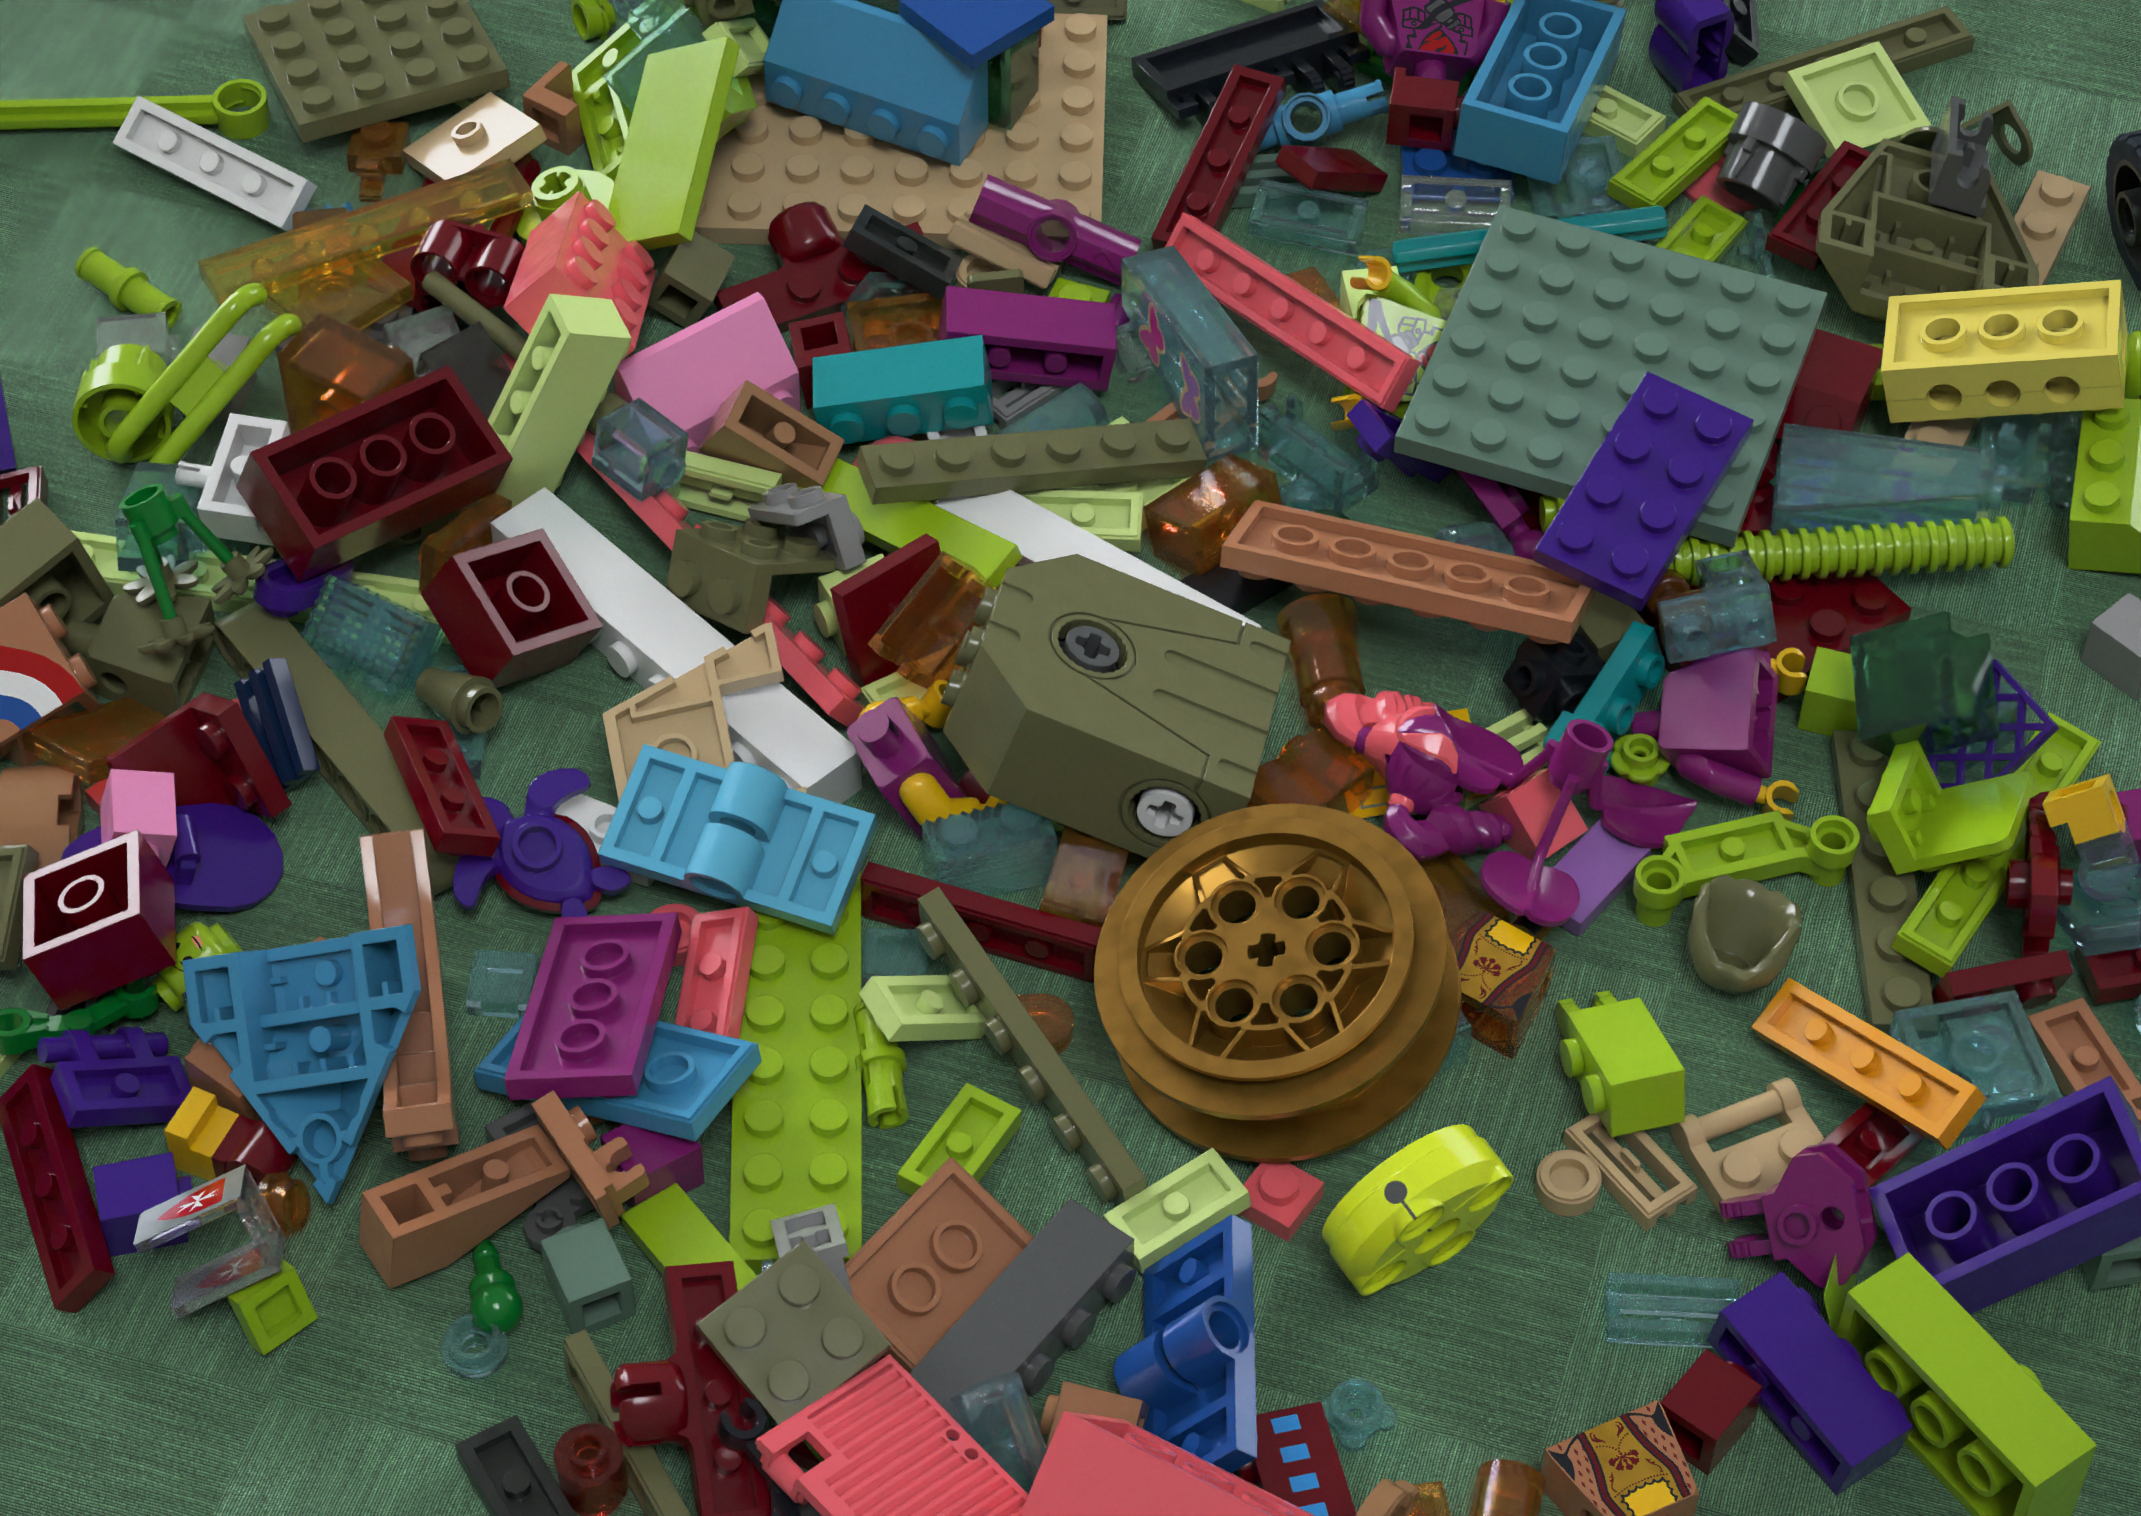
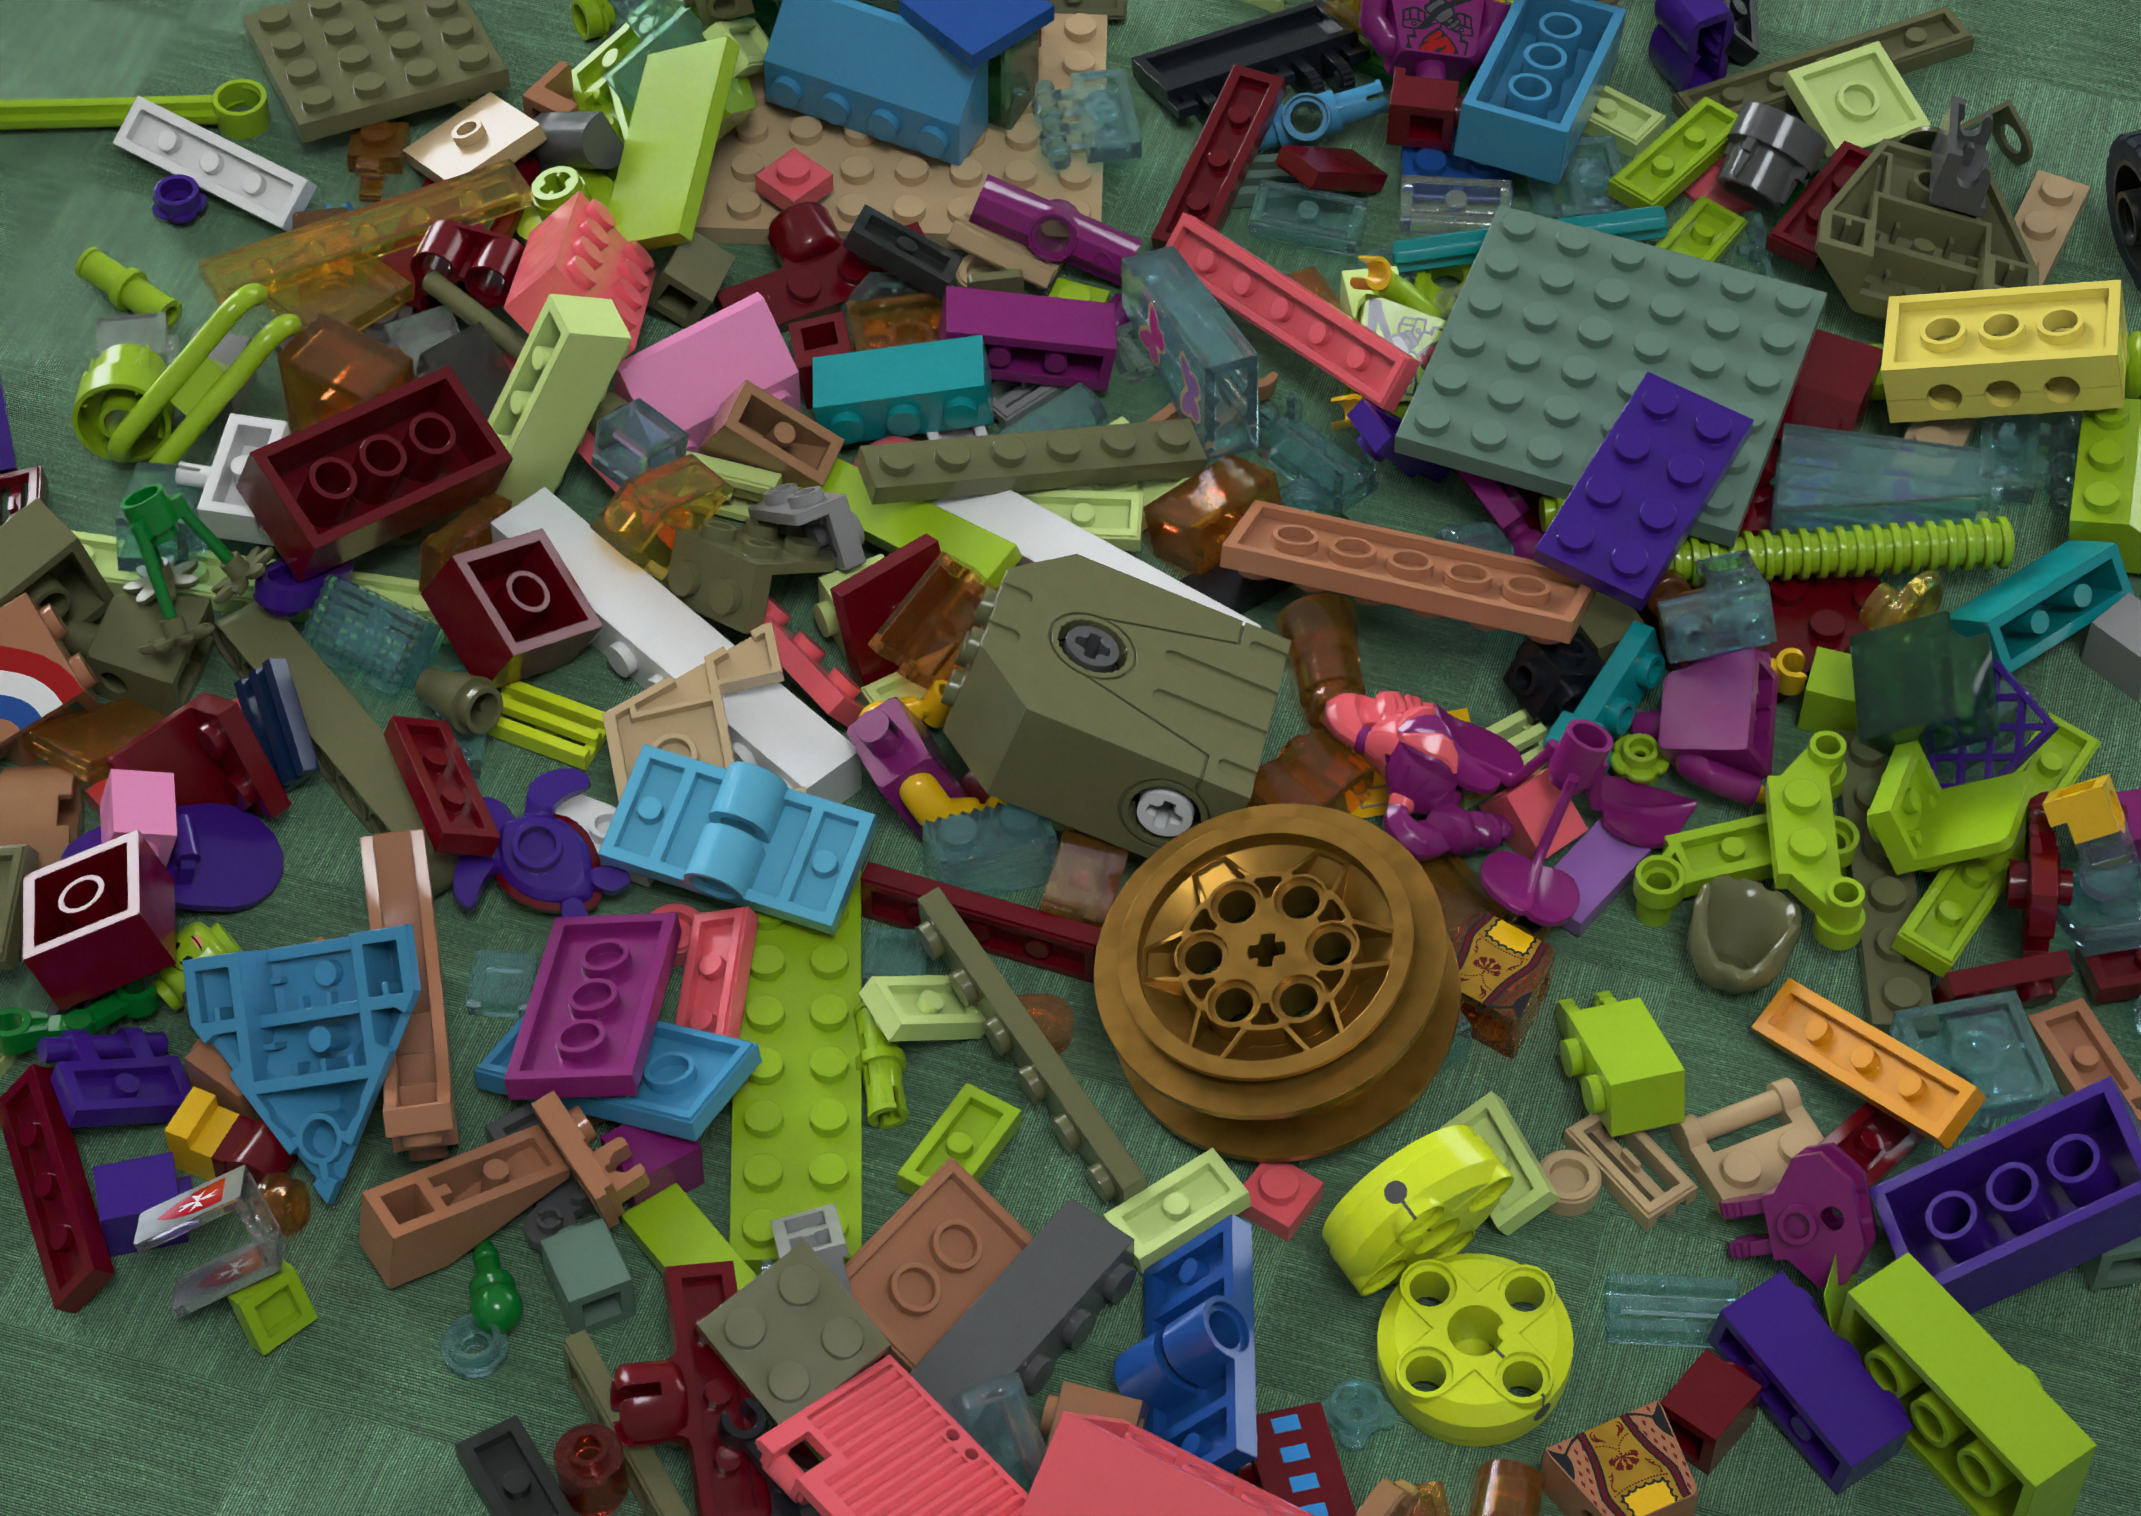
none -> dark purple plate [152,174,207,225]
none -> neon yellow tile [484,681,607,771]
none -> dark grey brick [530,111,624,170]
none -> clear yellow slope [590,453,734,581]
none -> coral plate [755,148,834,210]
none -> clear light blue plate [1031,68,1142,170]
none -> neon yellow piece [1377,1253,1574,1447]
none -> yellowish green plate [1440,1091,1560,1236]
none -> lime plate [1764,730,1866,950]
none -> clear yellow piece [1858,571,1944,673]
none -> teal brick [1941,540,2135,673]

